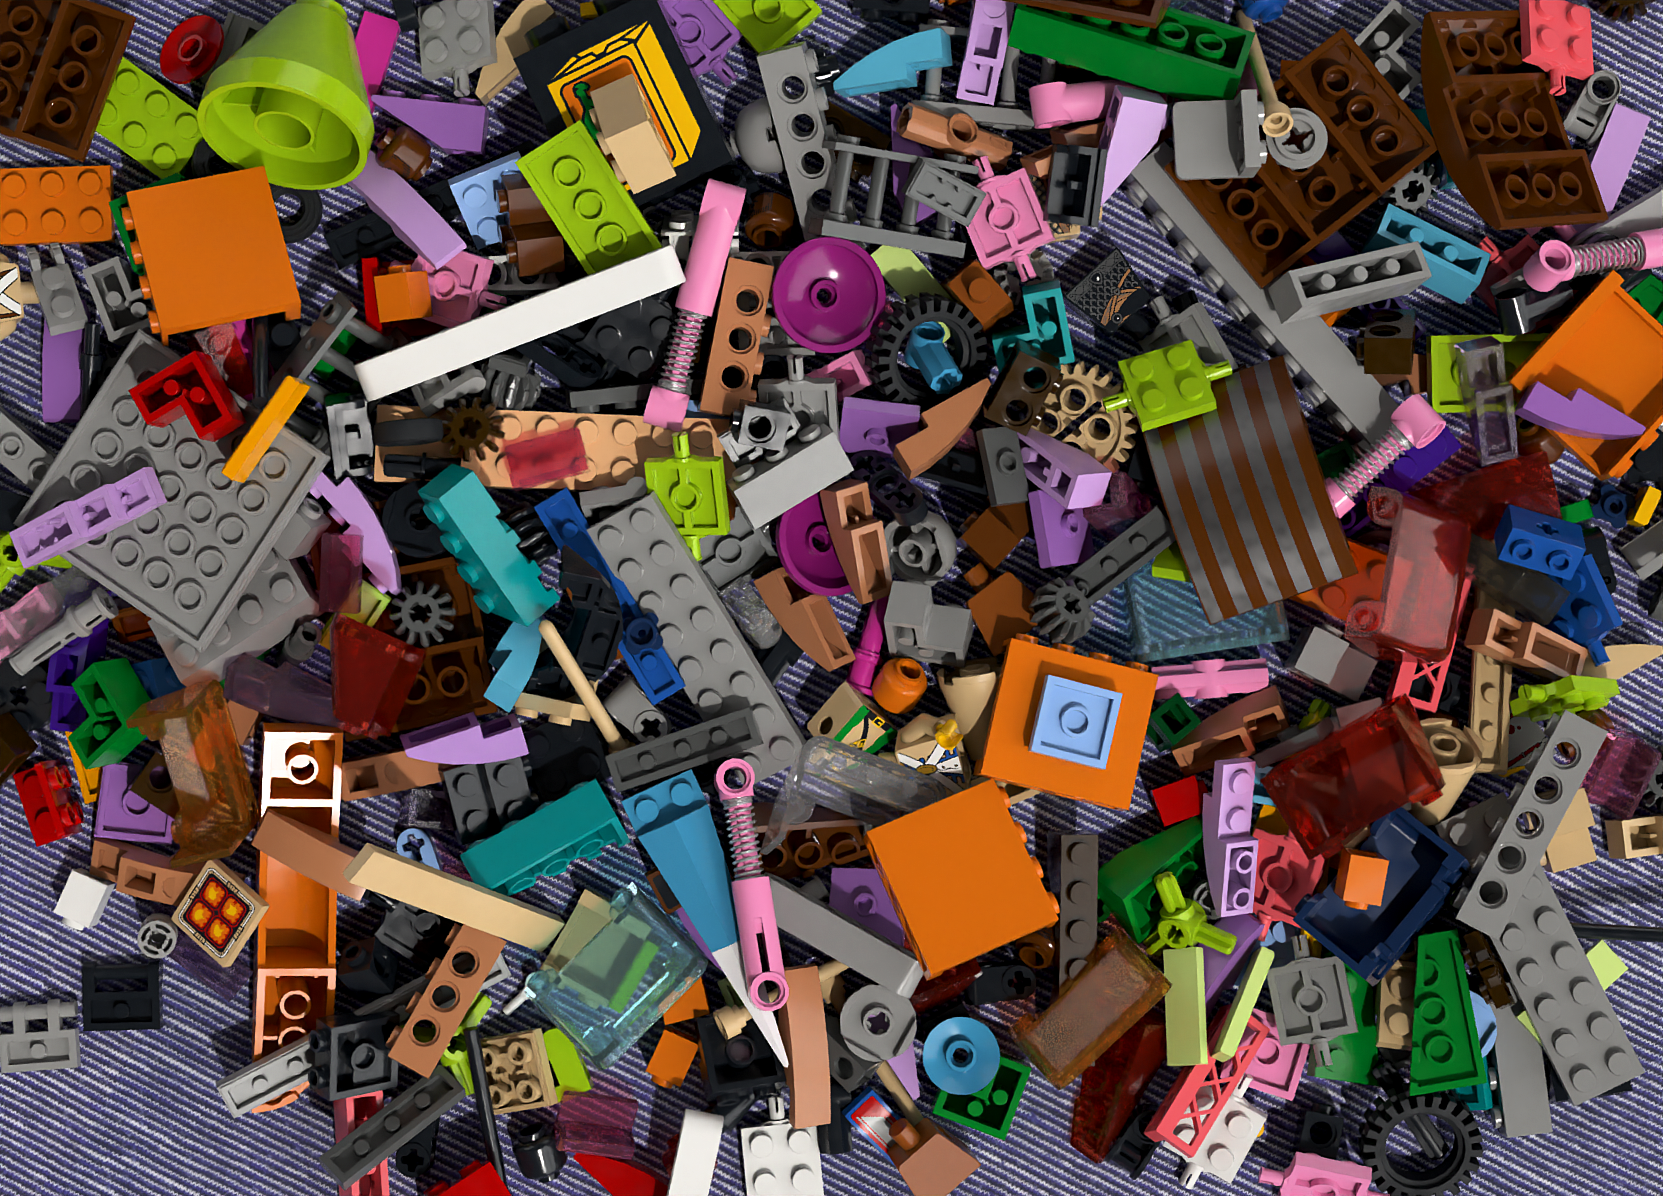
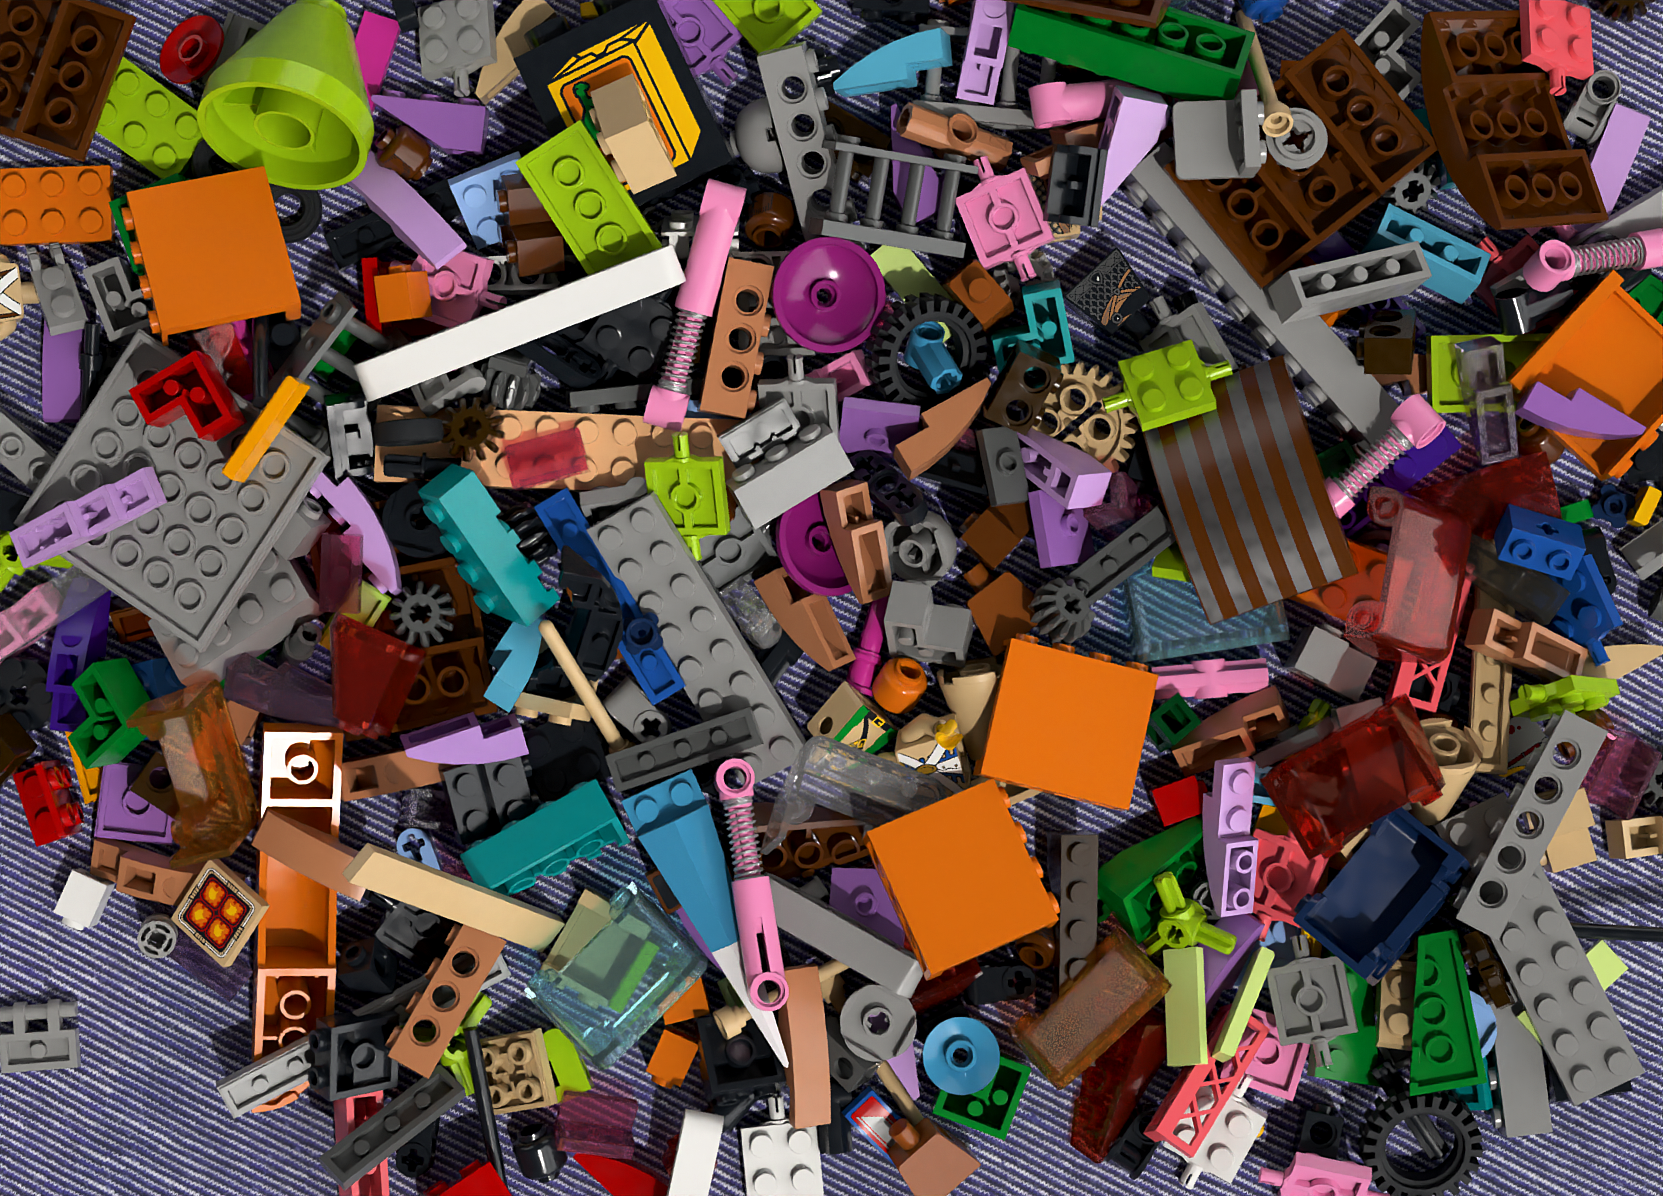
light grey pin [8,587,119,676] -> none
black plate [82,959,163,1031] -> none
white hand [502,972,548,1016] -> none
brick [729,399,791,452] -> none
plate [901,157,987,227] -> none
light blue plate [1028,675,1123,770] -> none
orange brick [1334,847,1389,910] -> none

